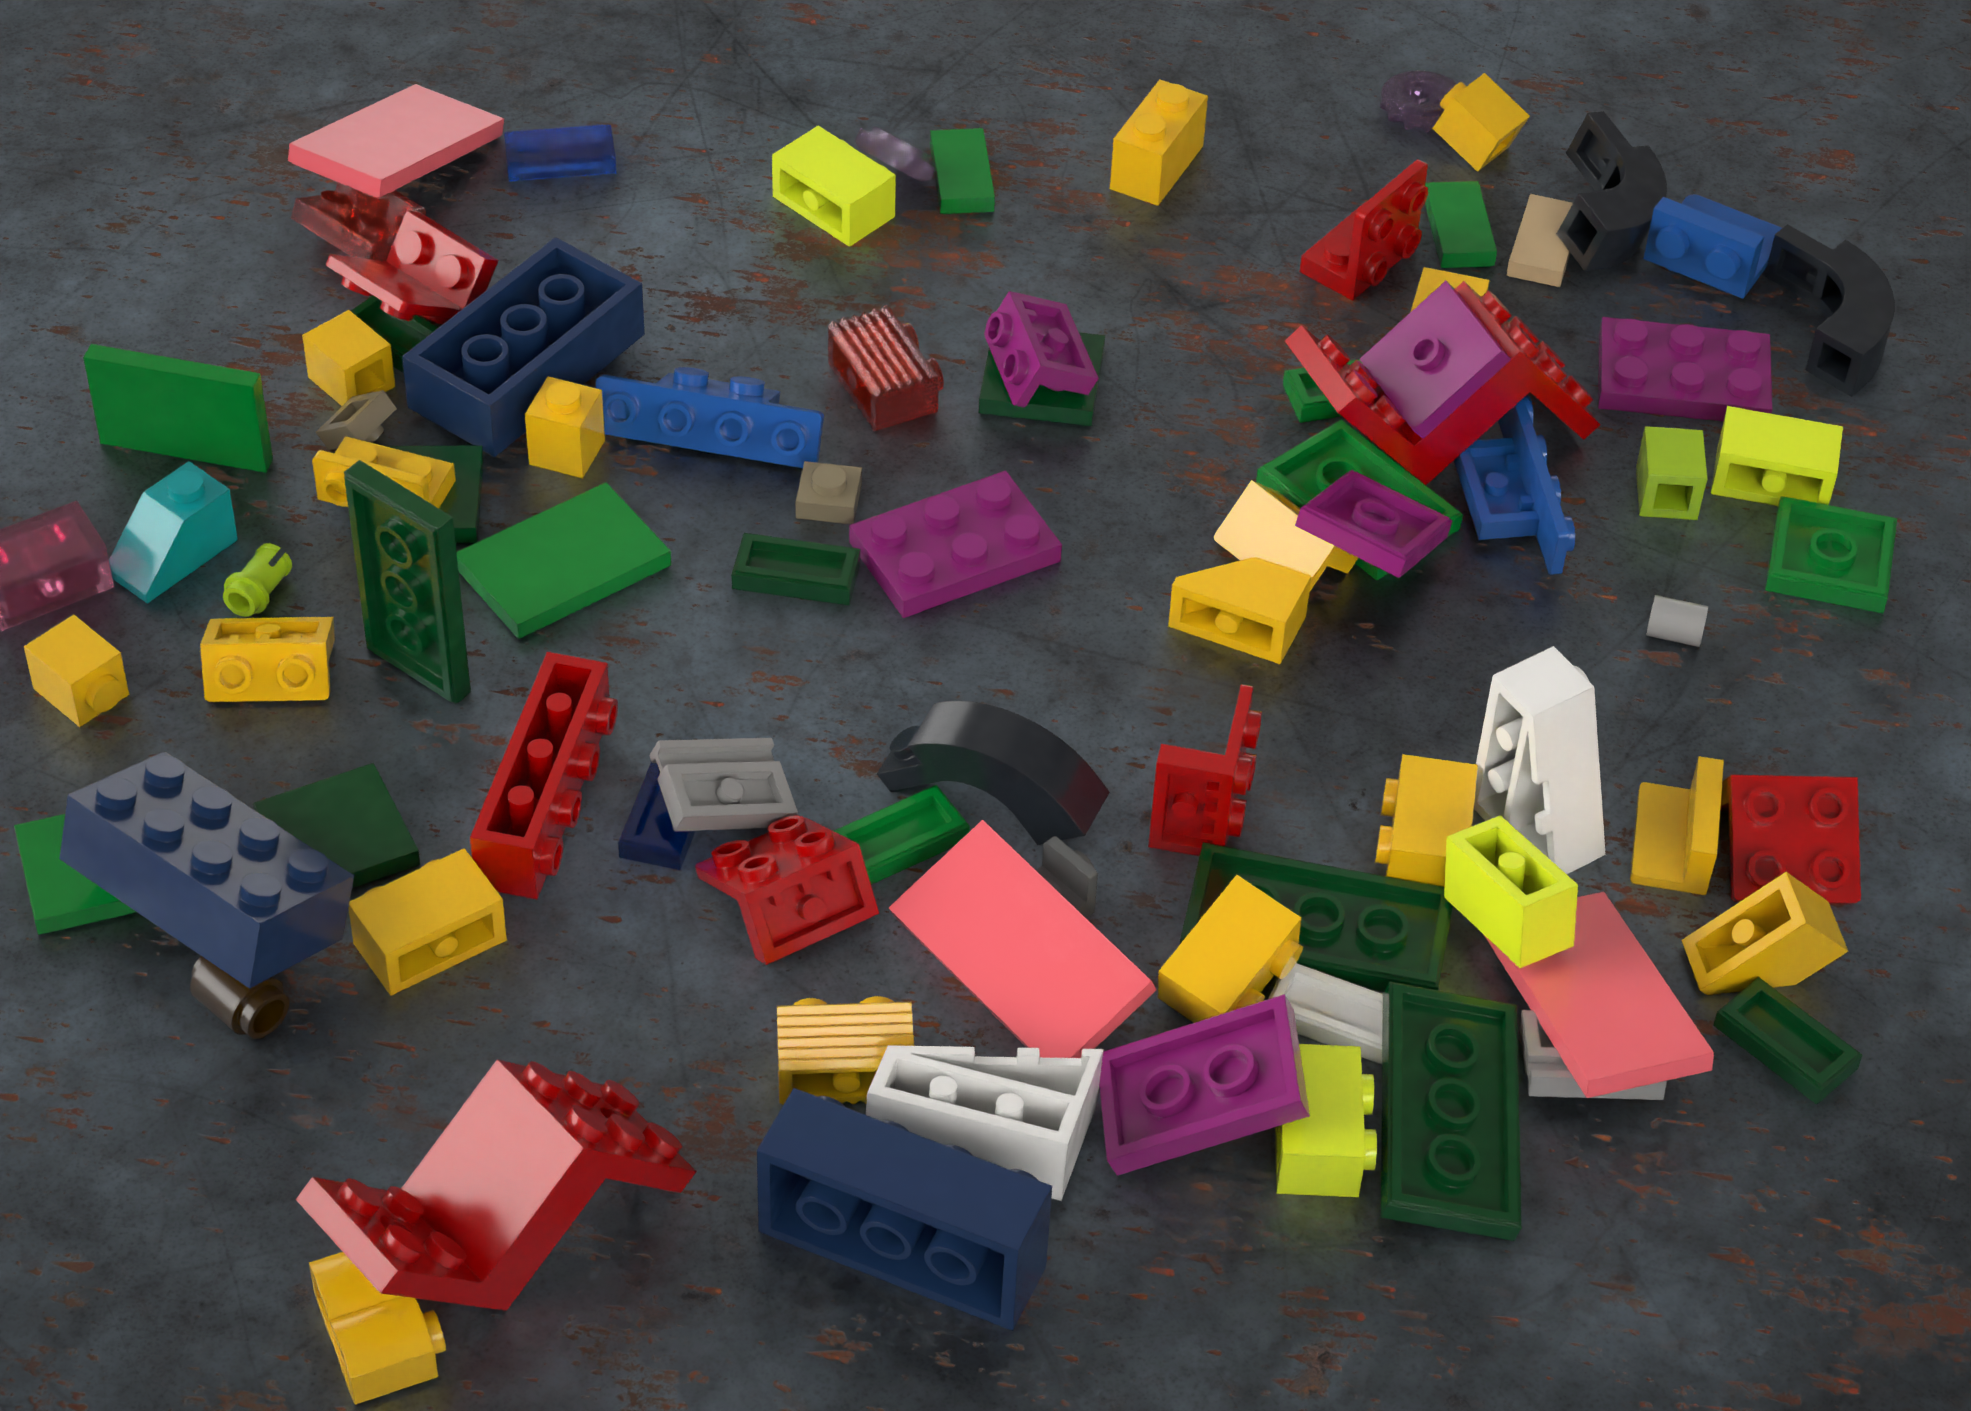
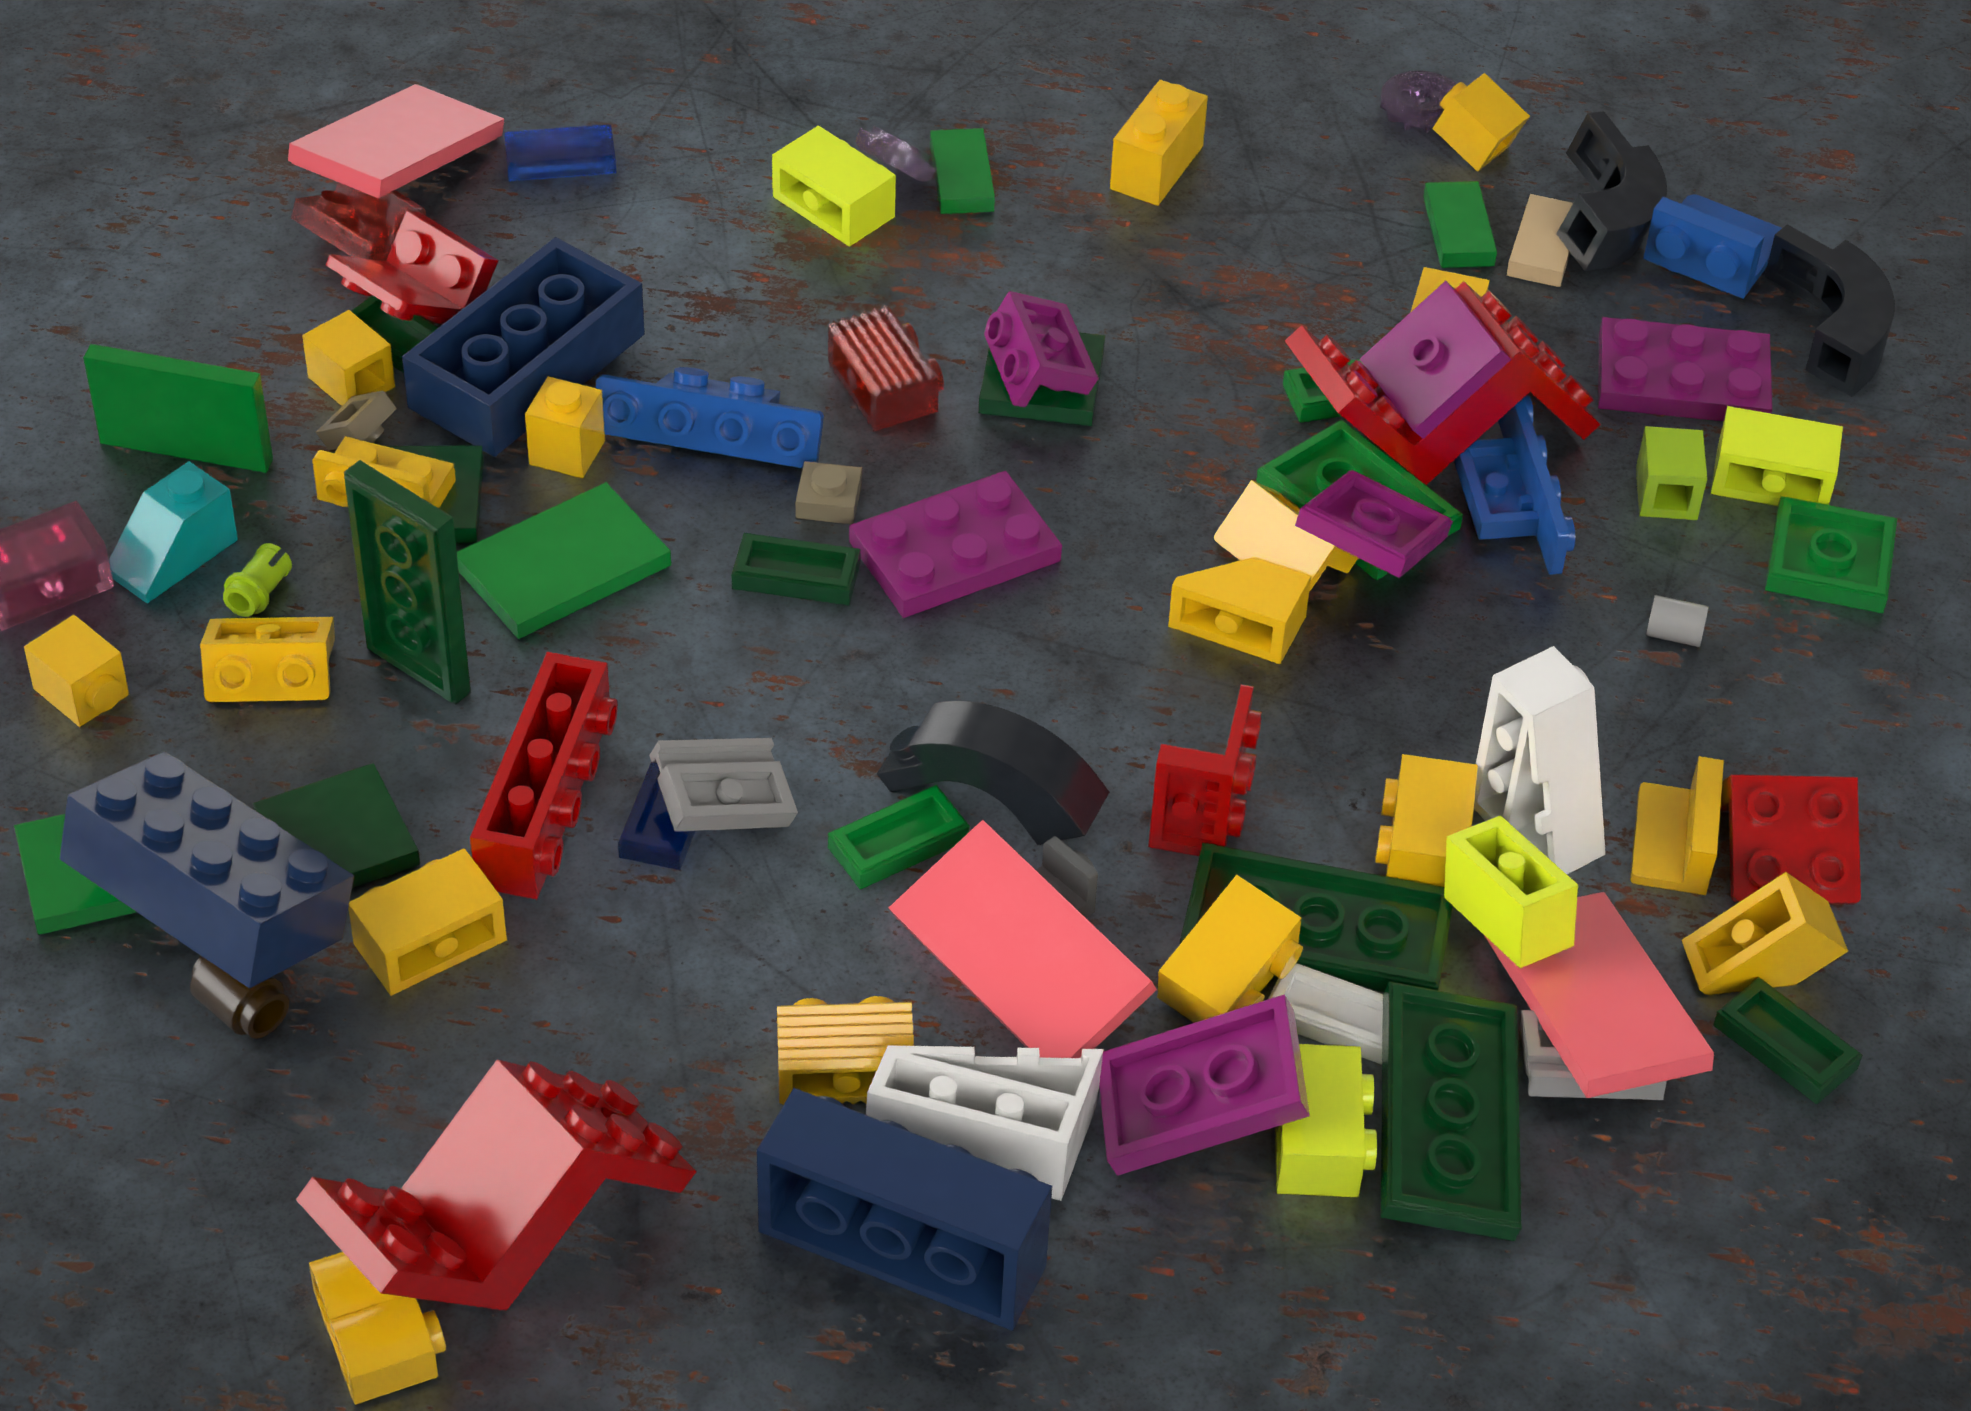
red bracket [695,815,879,965] -> none
red bracket [1299,159,1428,301] -> none

